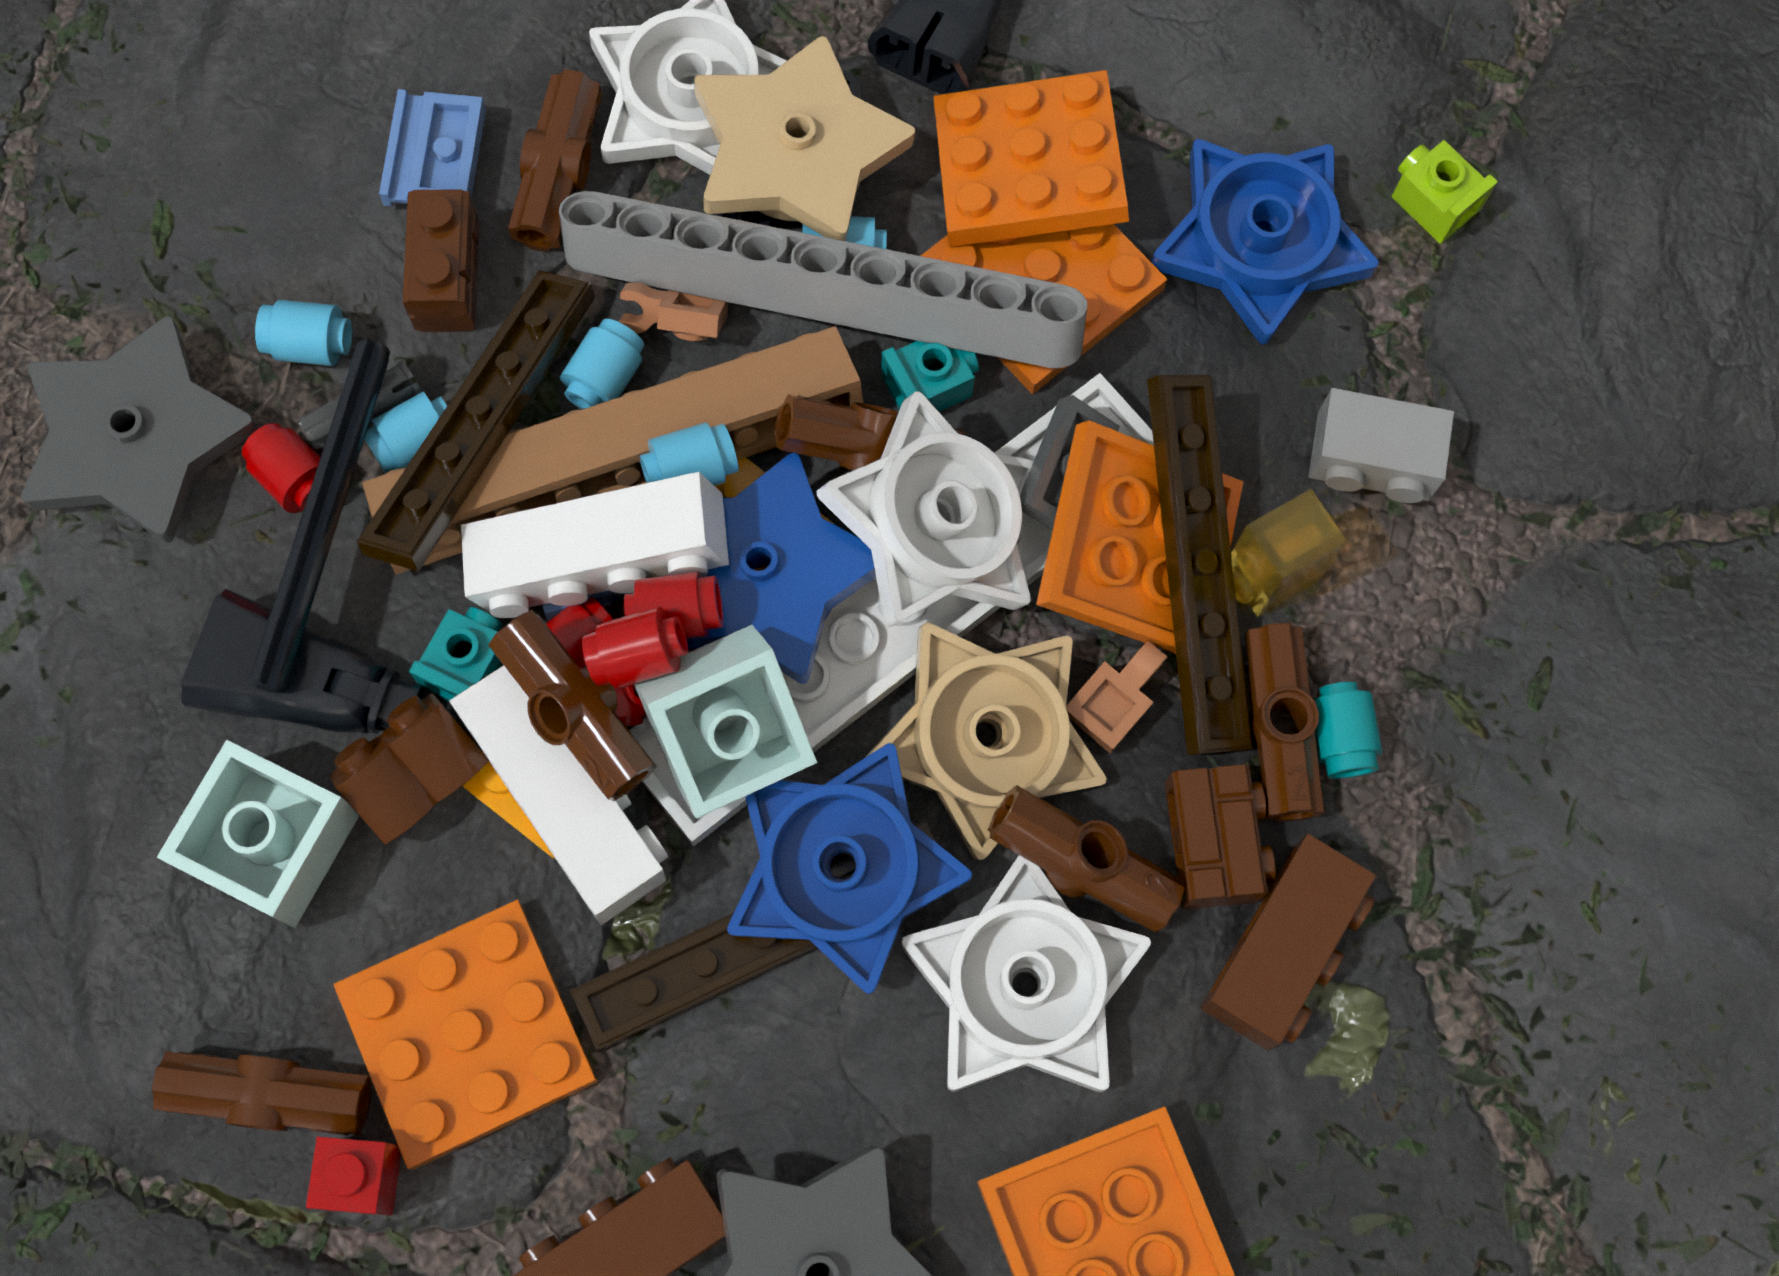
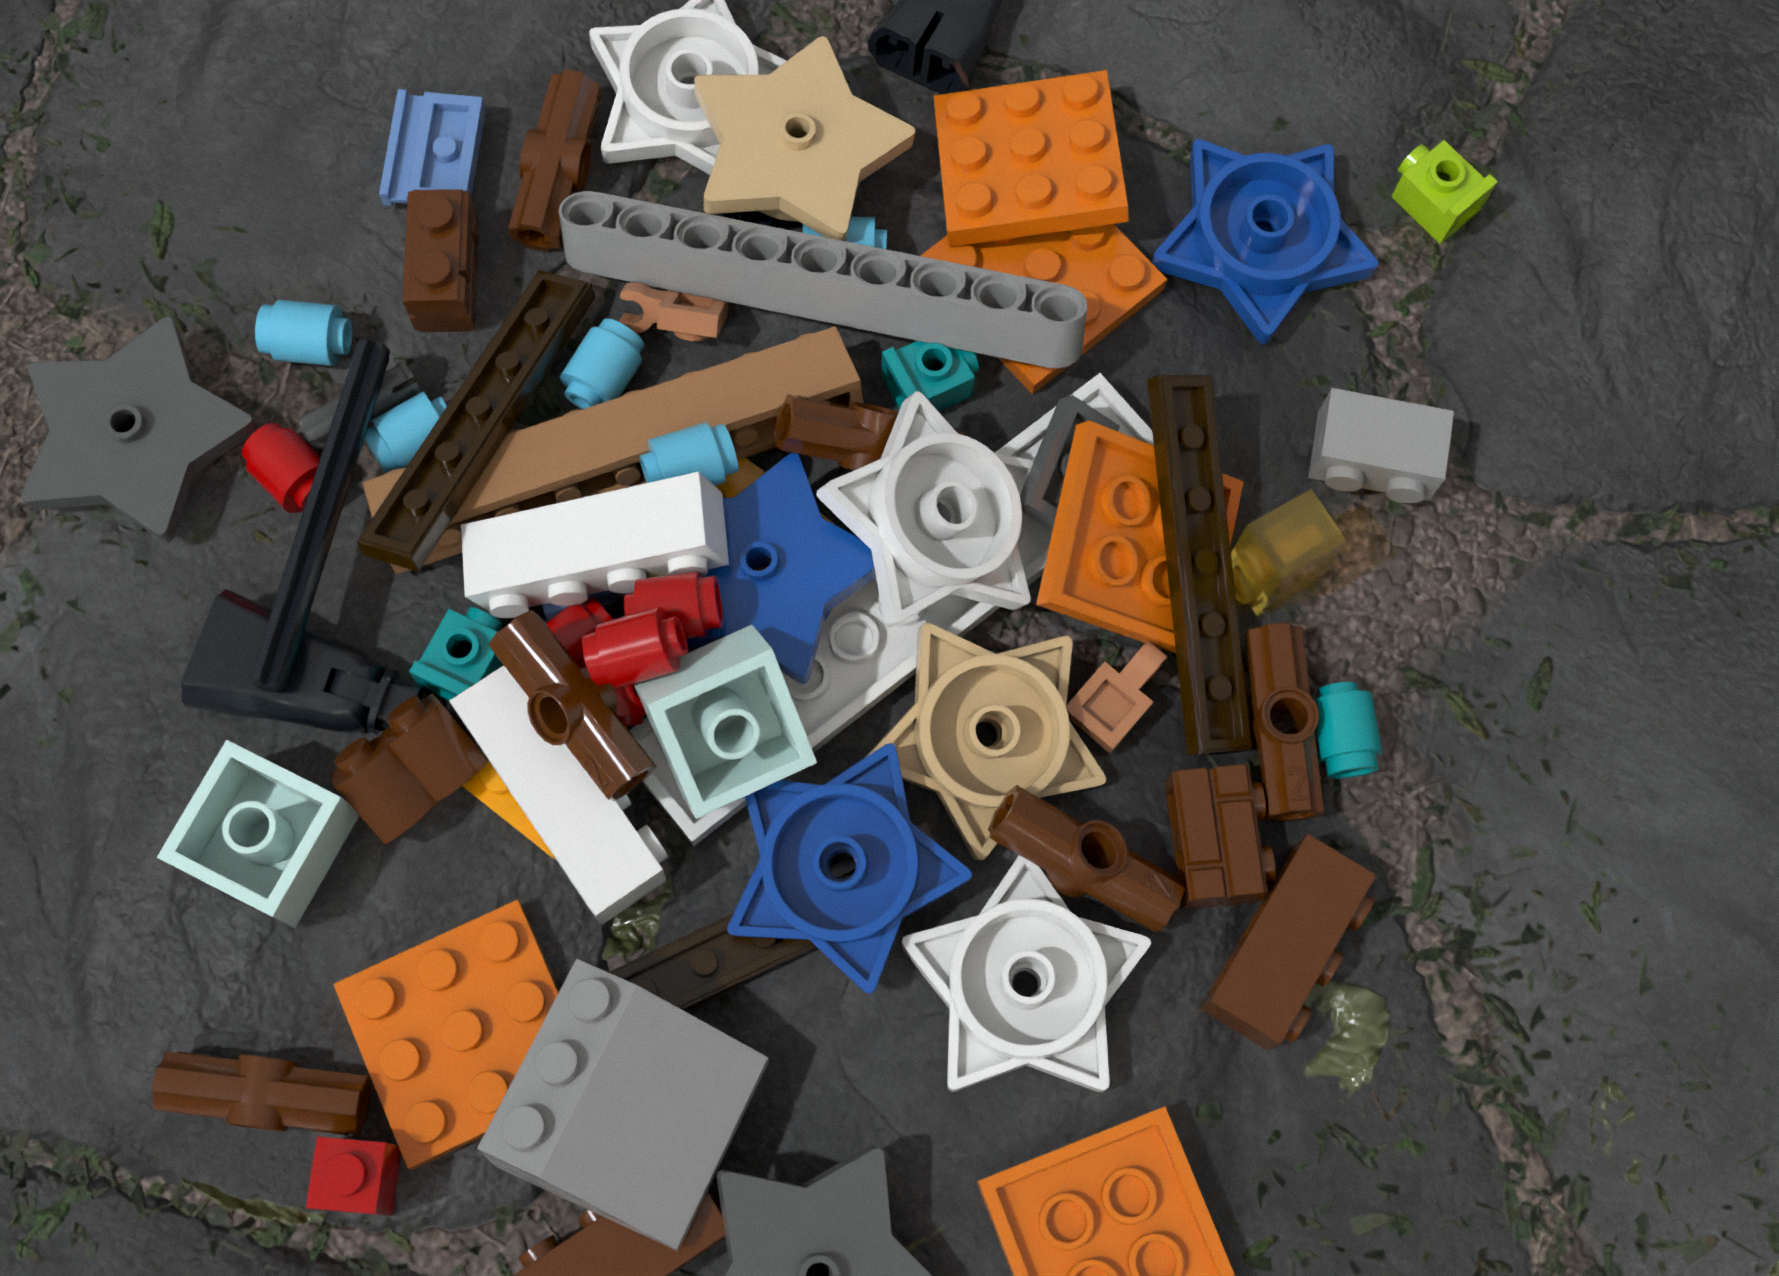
none -> light grey slope [477,959,769,1252]

